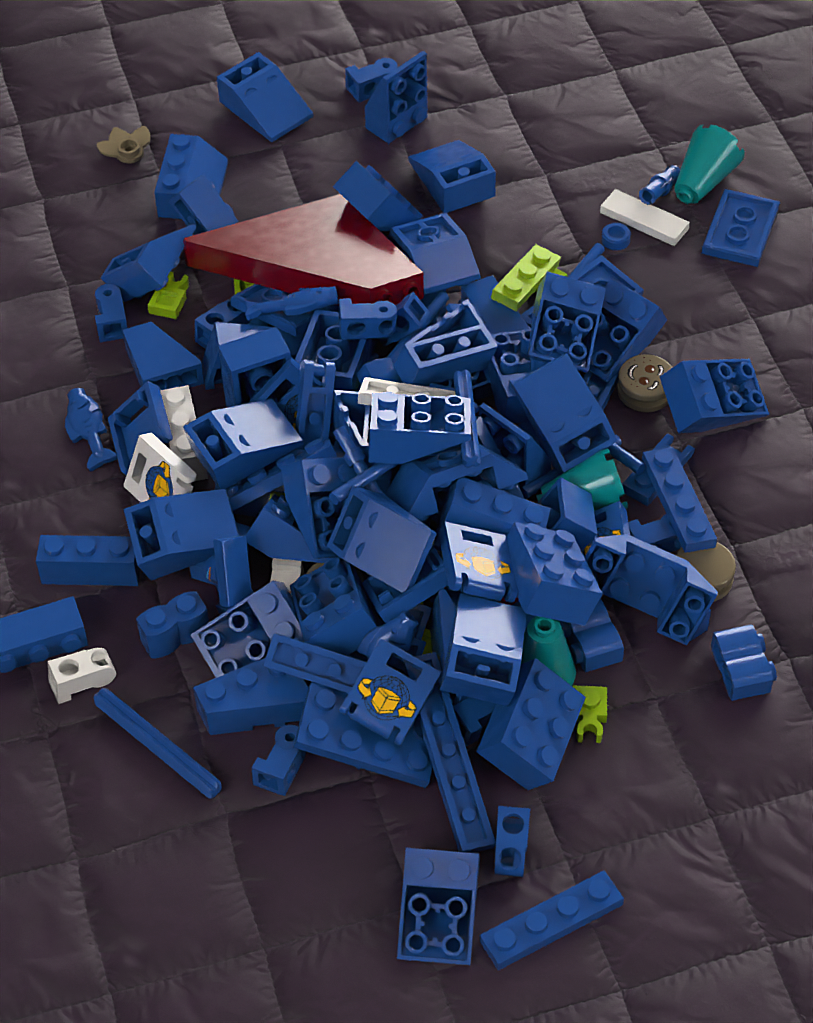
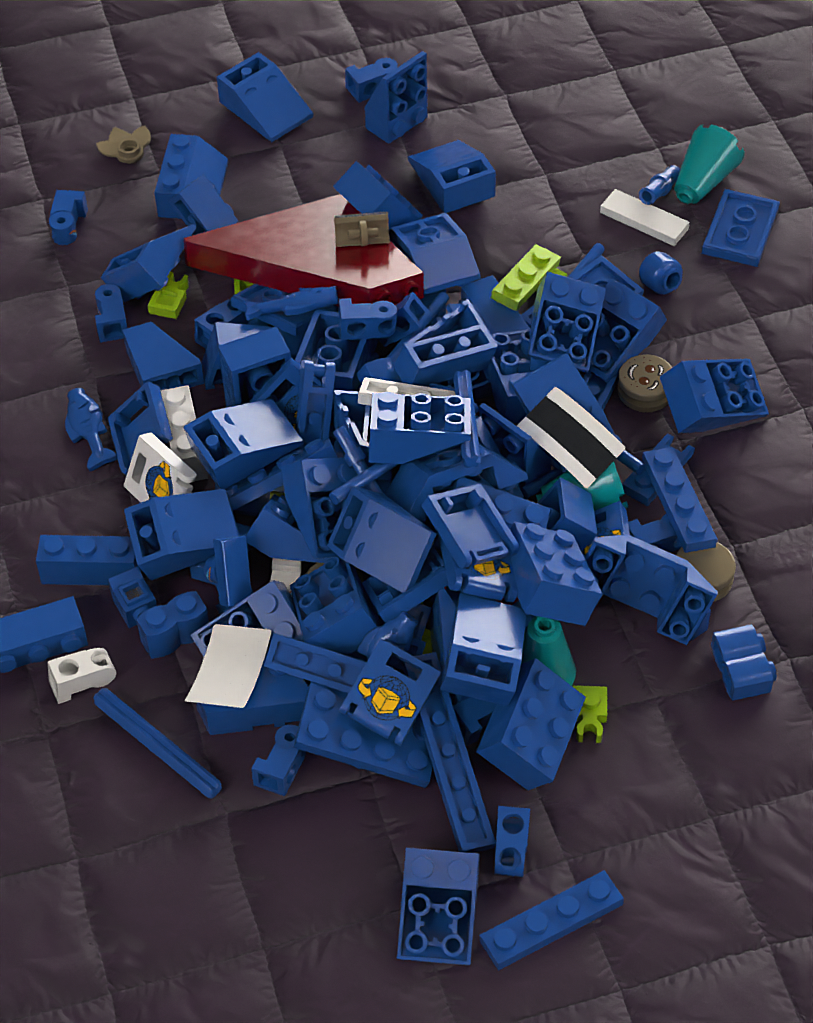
blue brick [559,599,624,672] -> none
blue tile [601,223,631,250] -> none
none -> blue leg [49,190,88,245]
none -> blue window [108,566,157,628]
none -> white sticker [185,624,271,708]
none -> dark tan hips [334,212,390,247]
none -> blue container [421,483,519,569]
none -> sticker [517,387,625,488]
none -> blue head [639,251,683,295]

